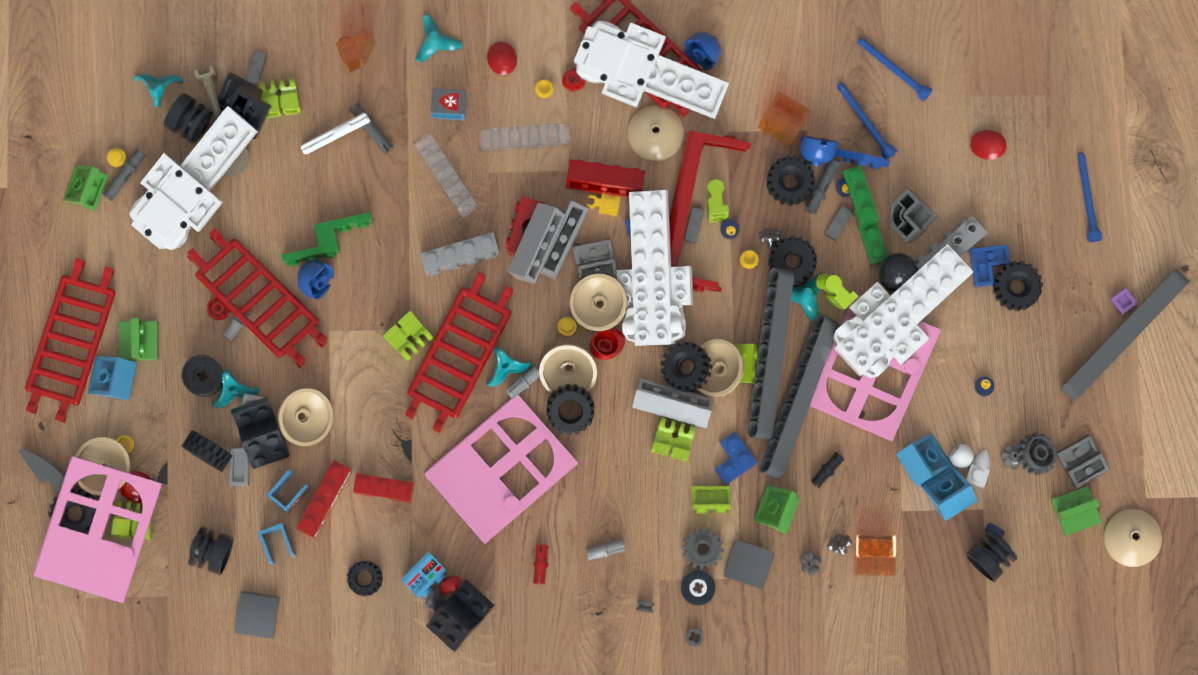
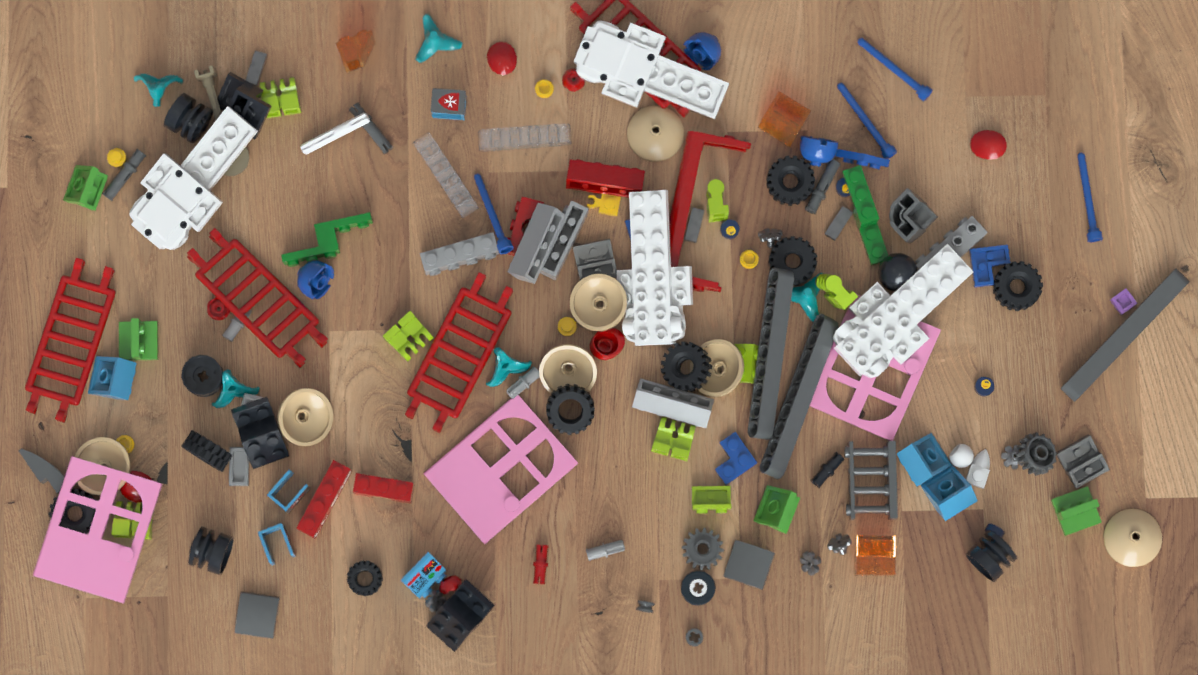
none -> blue piece [474,174,514,254]
none -> dark grey fence [844,441,898,520]

